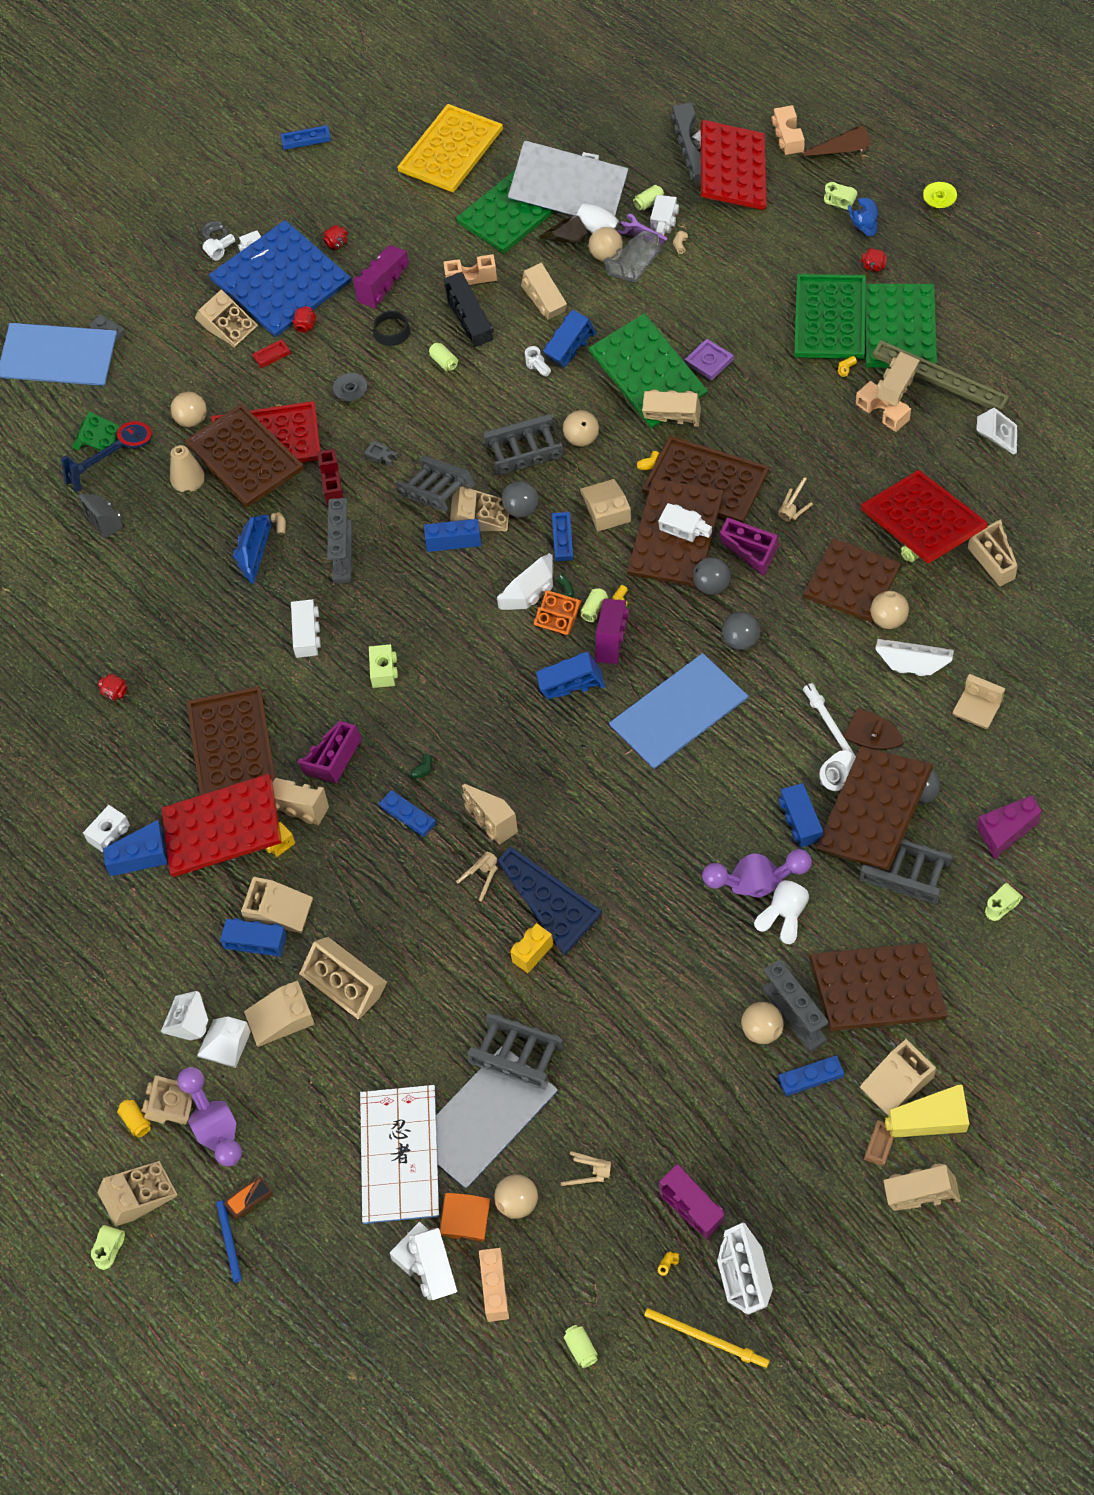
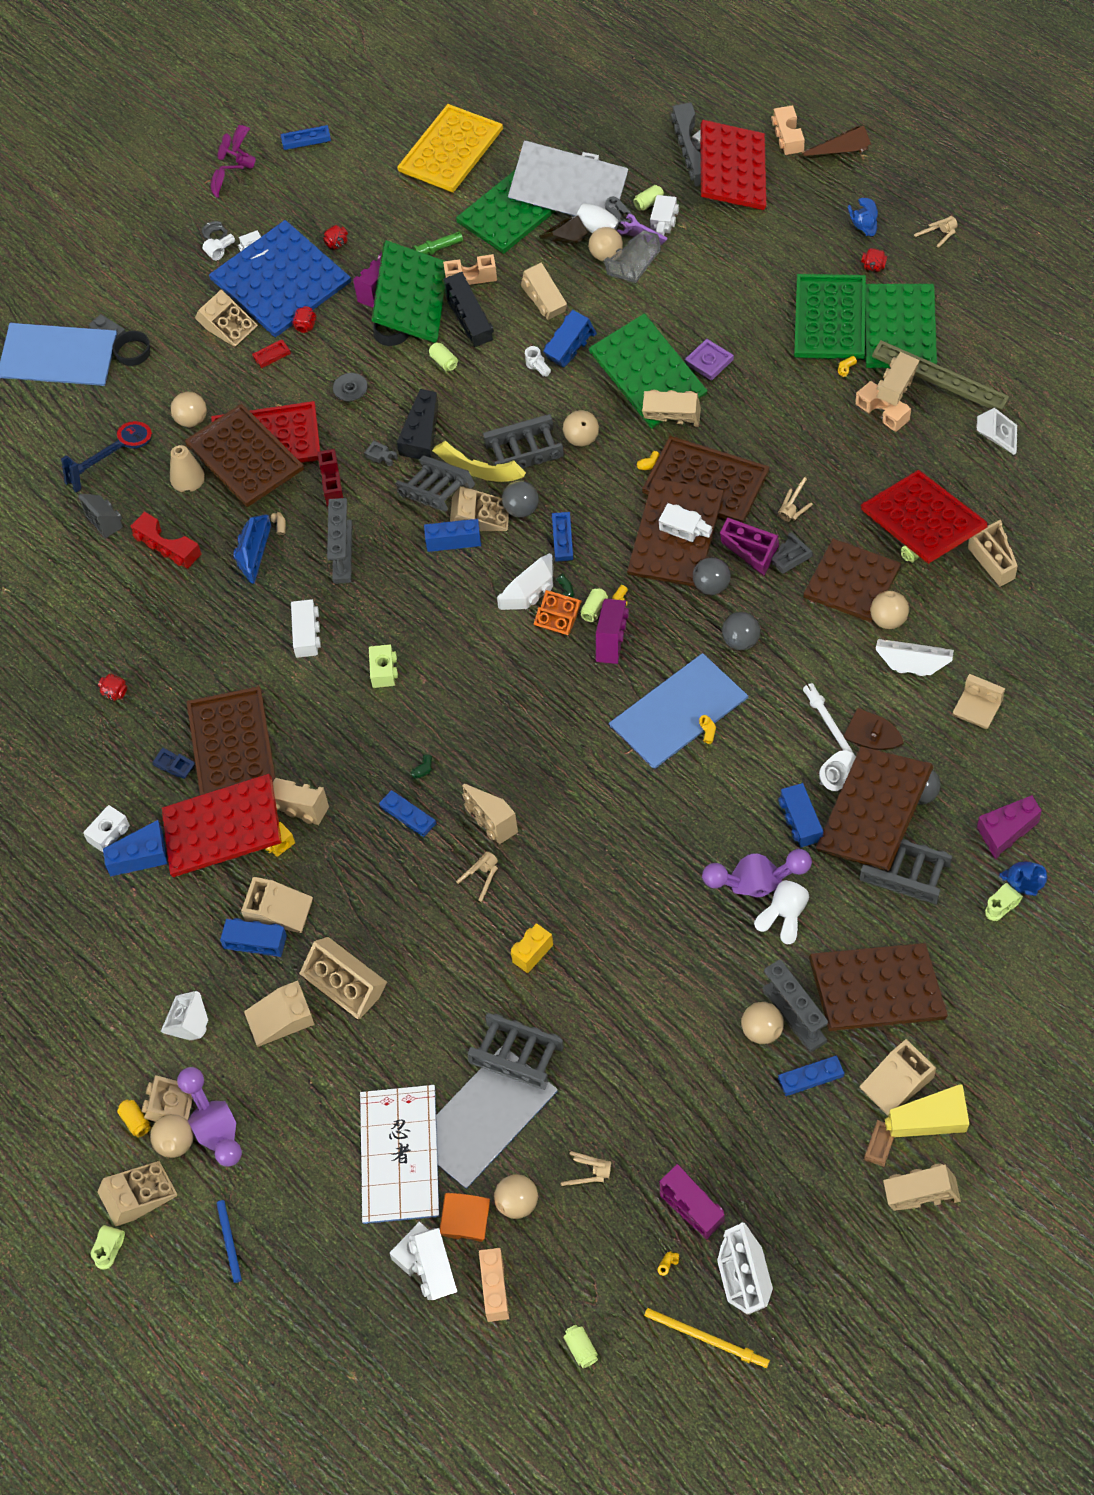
green bracket [72,411,120,451] -> none
white slope [197,1017,251,1068] -> none
slope [224,1176,273,1220] -> none
magenta wedge [297,721,362,784] -> none
dark blue wing [498,846,602,957] -> none
blue wedge [536,652,605,699] -> none
tan slope [580,479,631,532] -> none
tan arm [673,231,688,254] -> none
yellowish green piece [824,182,857,210] -> none
neon yellow dish [923,182,957,208] -> none
none -> black tyre [112,331,150,366]
none -> red arch [131,511,202,569]
none -> tan piece [150,1114,193,1158]
none -> dark blue slope [153,748,195,779]
none -> magenta plant [210,125,255,198]
none -> green plate [371,240,446,343]
none -> black wedge [397,389,439,459]
none -> bright green pin [412,231,463,255]
none -> light yellow tile [432,441,526,482]
none -> dark grey beam [605,196,631,224]
none -> yellow arm [699,715,716,744]
none -> dark grey wing [772,532,813,574]
none -> tan plant [914,216,958,248]
none -> blue helmet [999,861,1047,896]

